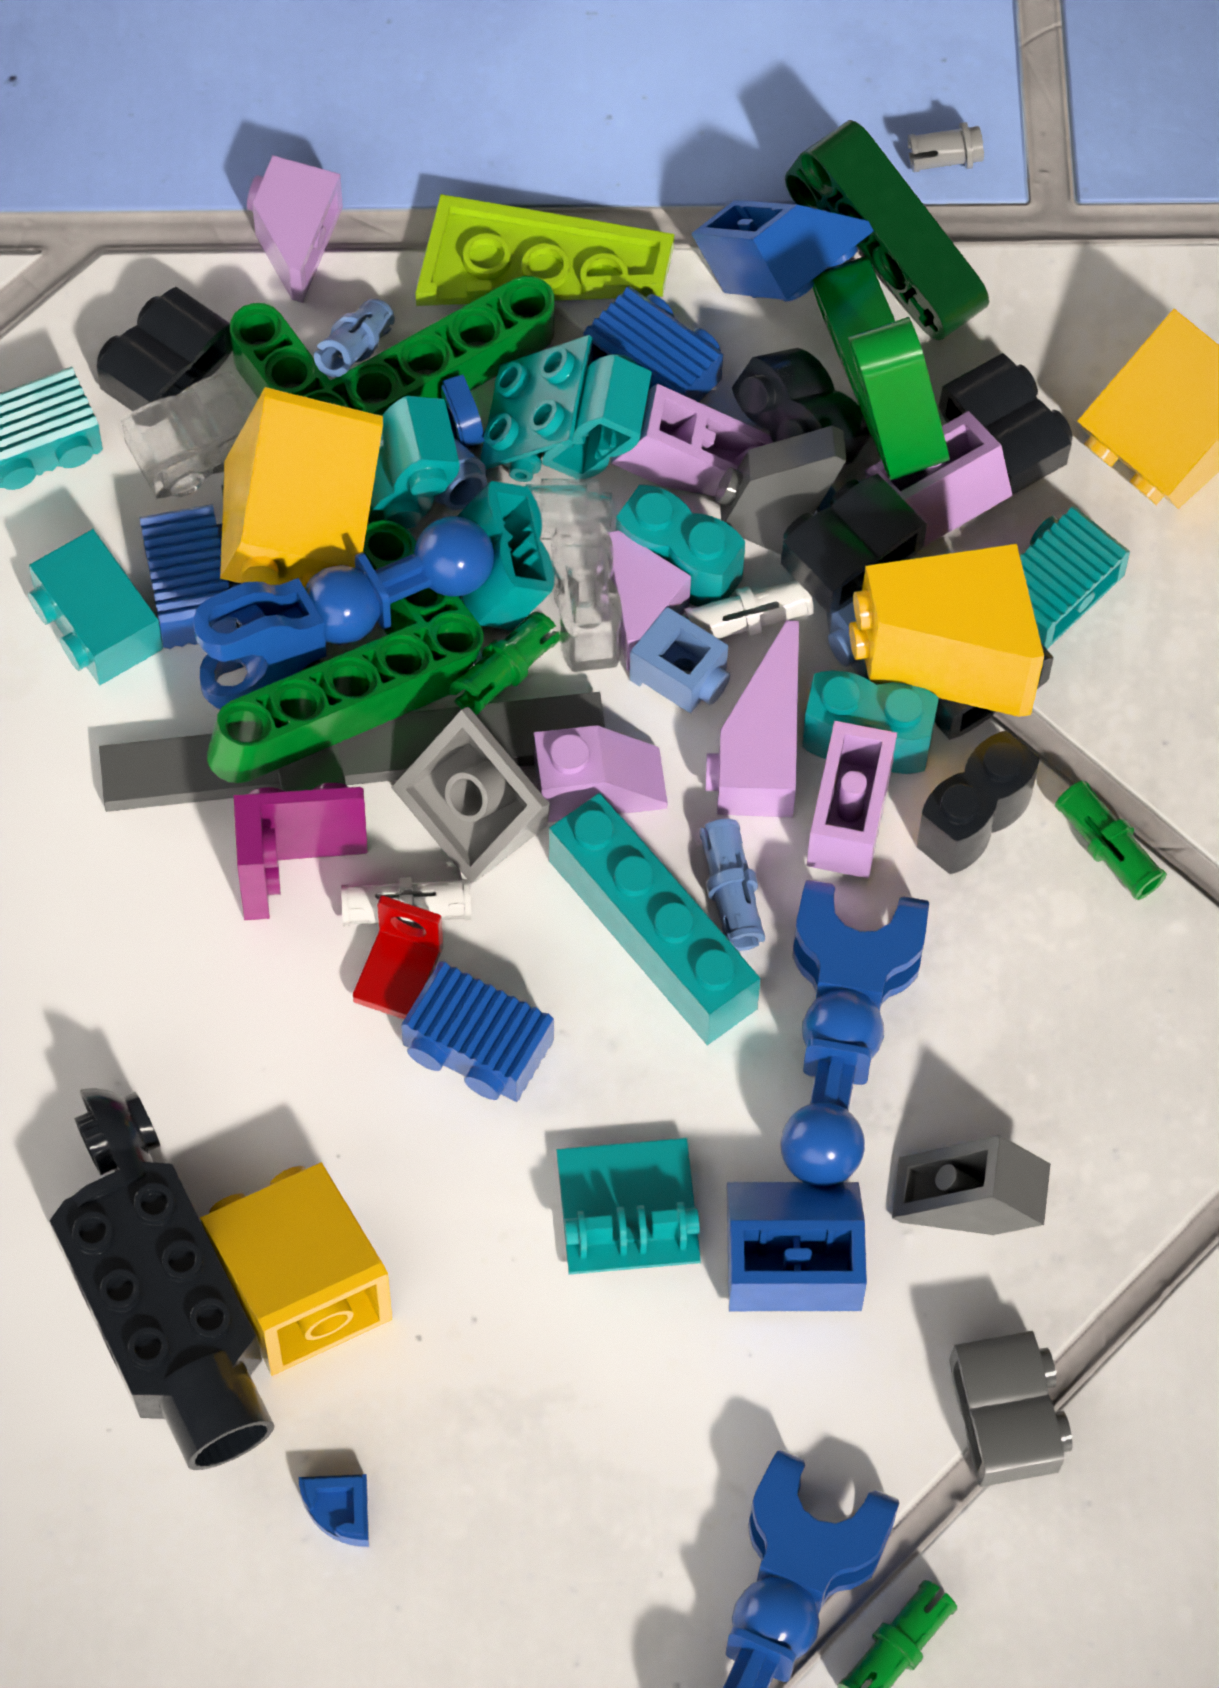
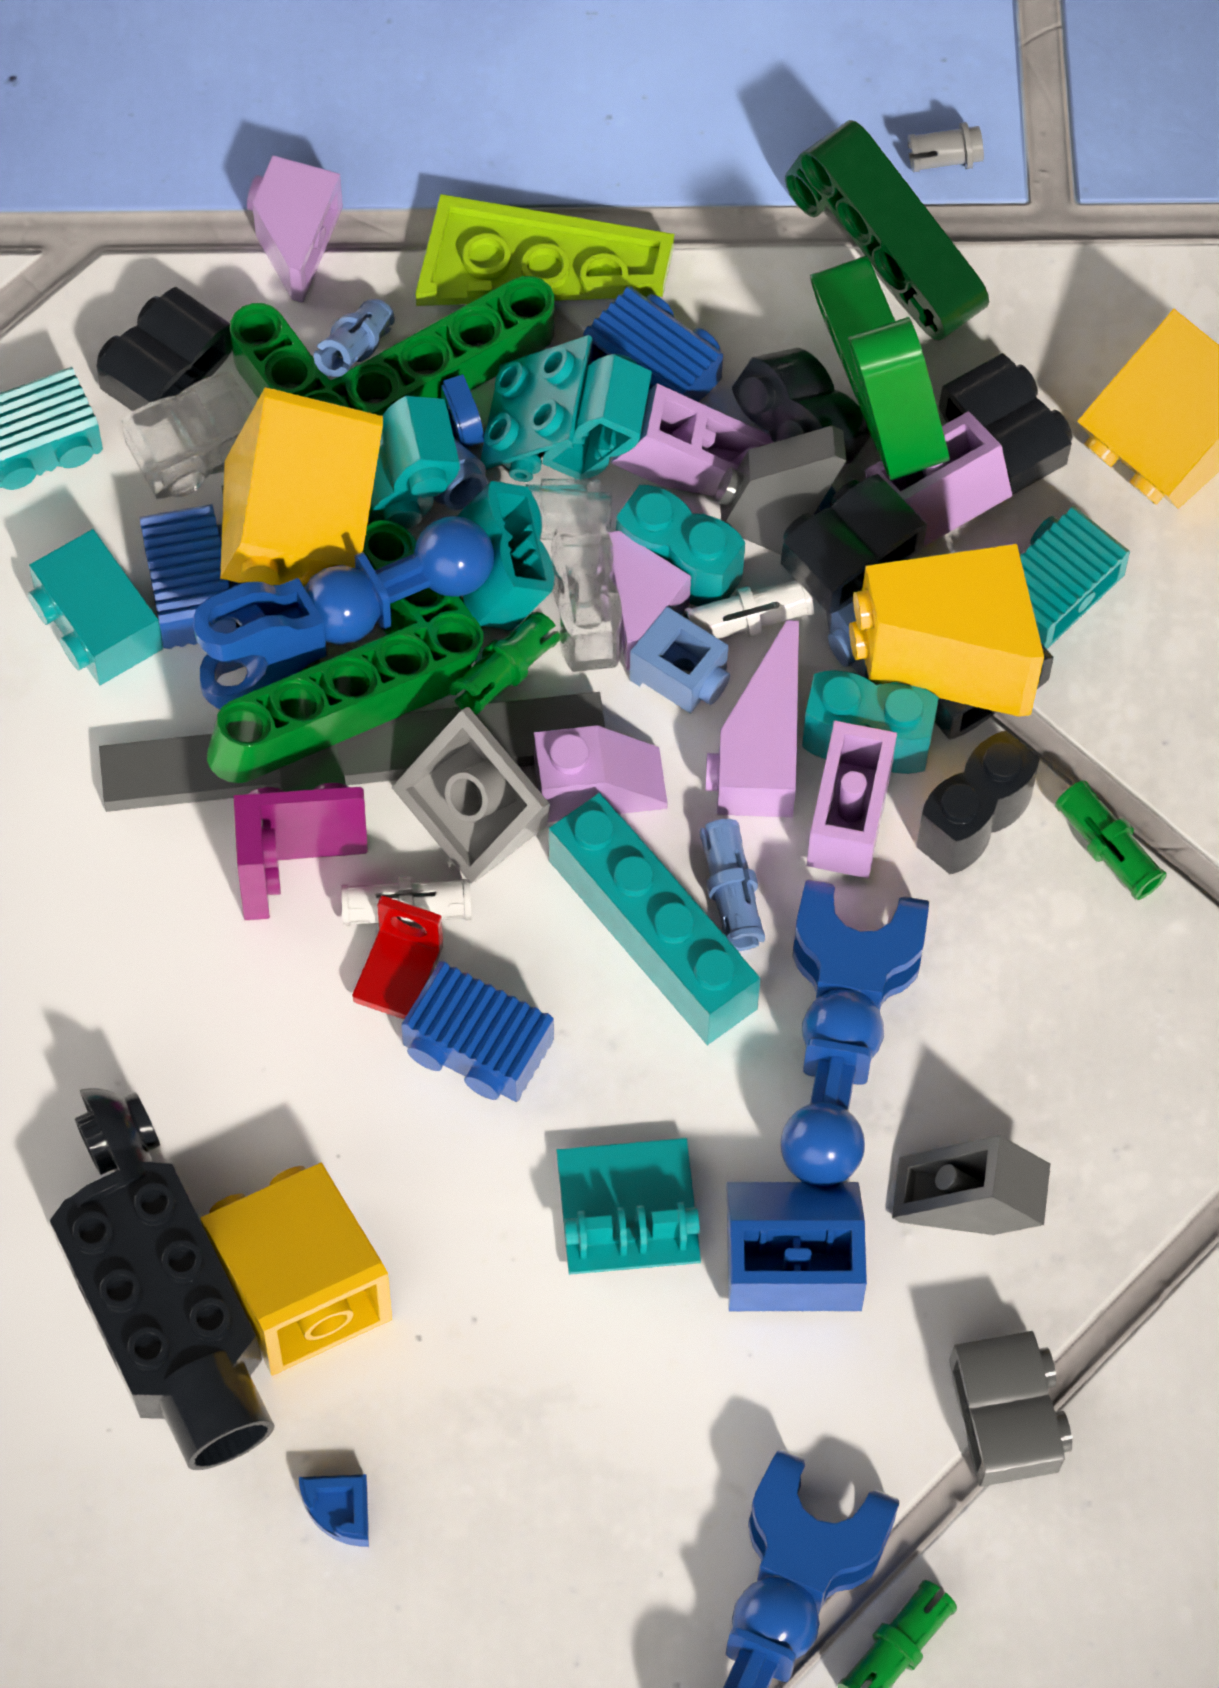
blue slope [691,200,874,302] -> none

